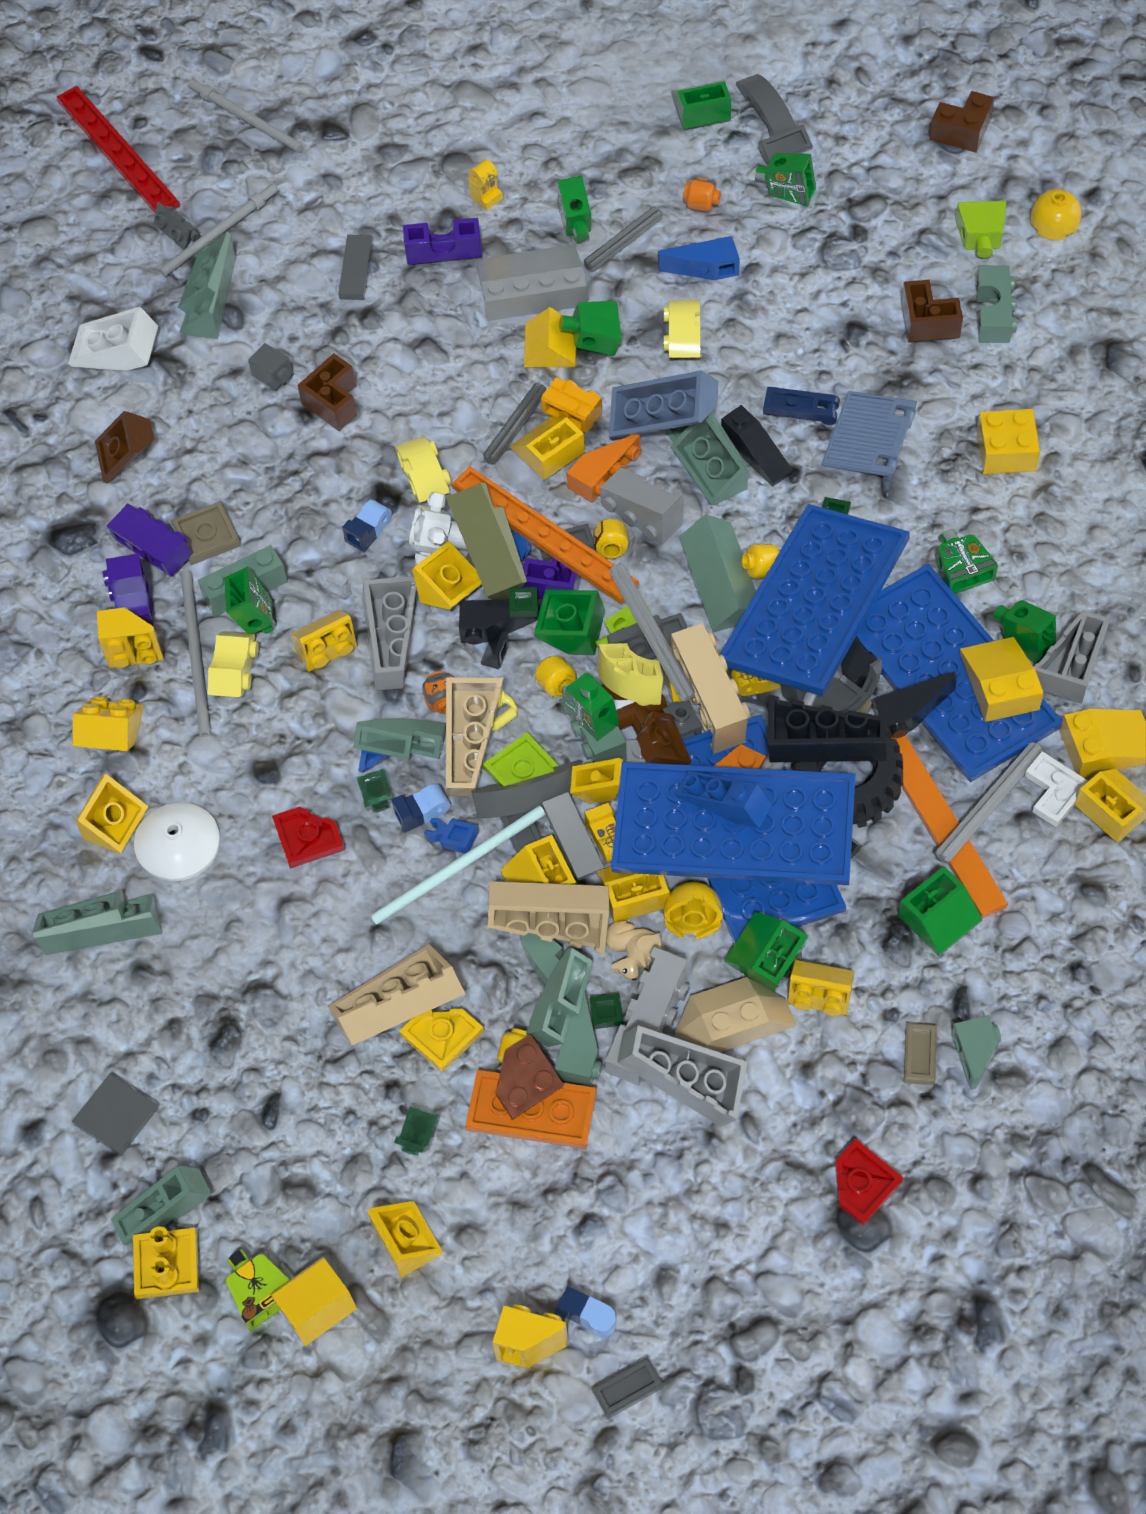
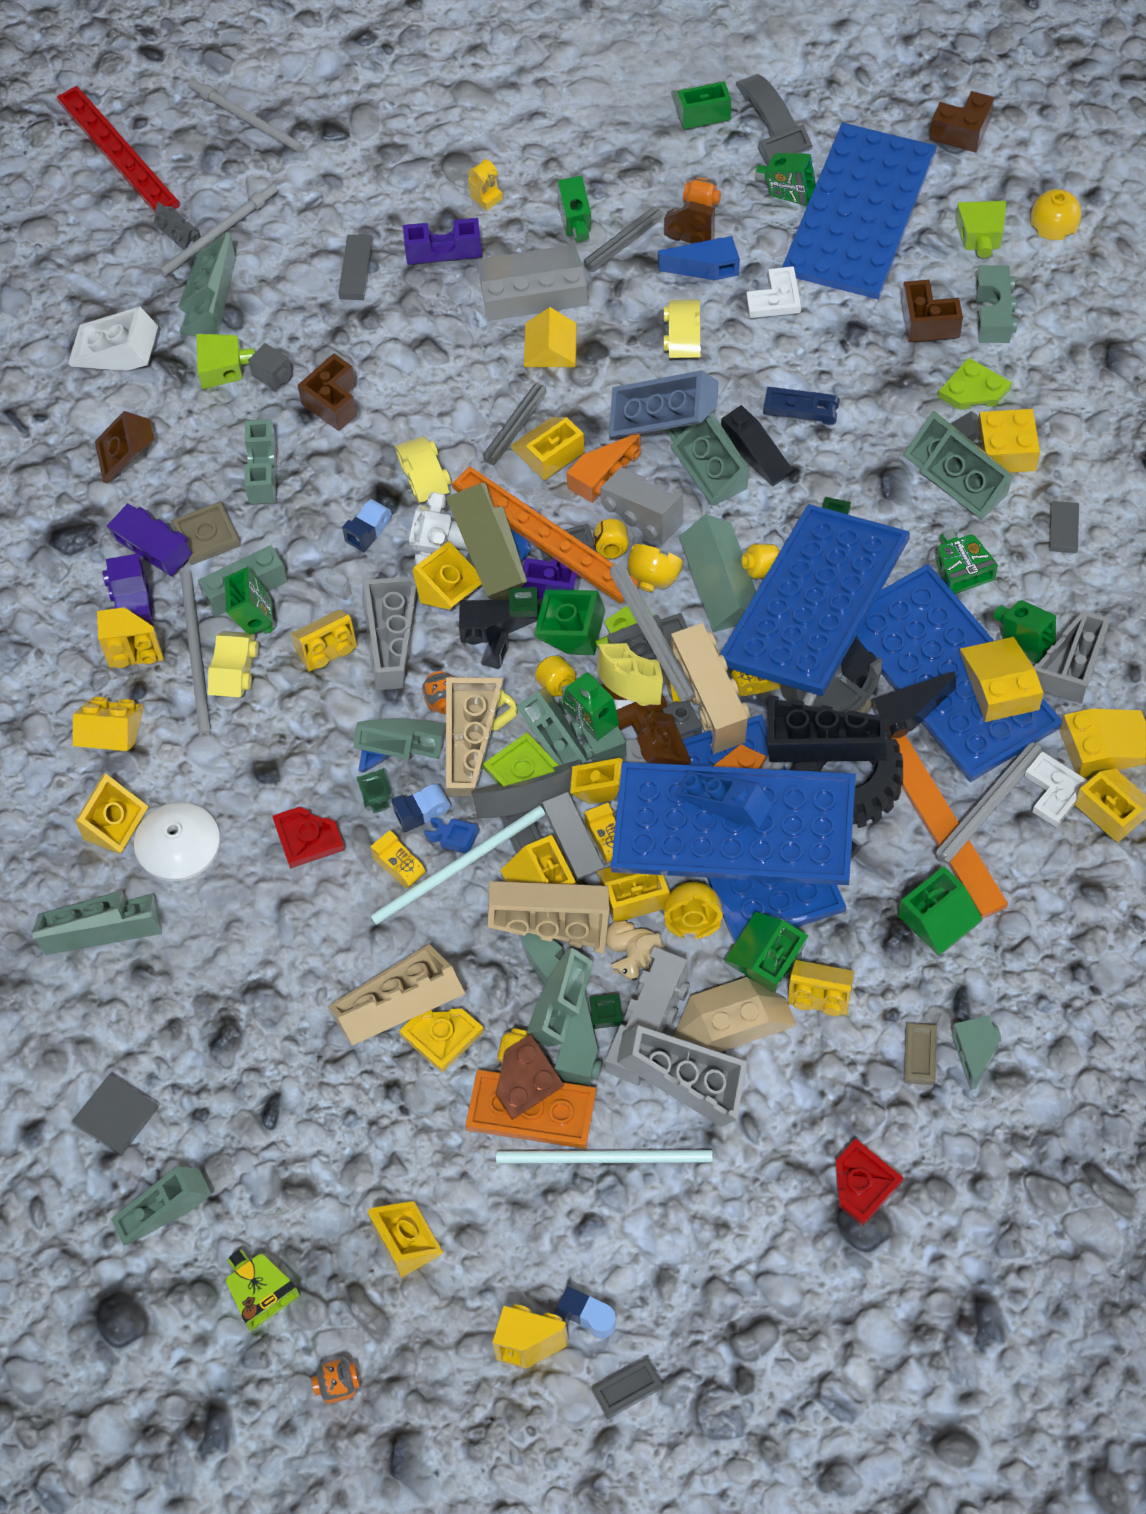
yellow plate [133,1226,199,1299] -> none
yellow slope [270,1257,357,1346] -> none
clear green bracket [394,1105,441,1155] -> none
light orange brick [541,377,602,433] -> none
green torso [559,301,622,356] -> none
sand blue window [821,391,917,480] -> none
none -> lime torso [196,334,256,389]
none -> sand green arch [244,419,276,504]
none -> head [311,1357,360,1404]
none -> yellow leg [370,830,426,888]
none -> light aqua piece [496,1150,712,1164]
none -> sand green slope [516,688,588,766]
none -> yellow cylinder [627,544,684,593]
none -> reddish brown plate [664,201,715,243]
none -> white plate [746,267,801,318]
none -> blue plate [782,122,937,300]
none -> sand green slope [903,411,1014,519]
none -> lime plate [938,357,1012,410]
none -> dark grey tile [951,411,980,441]
none -> dark grey tile [1049,501,1079,553]

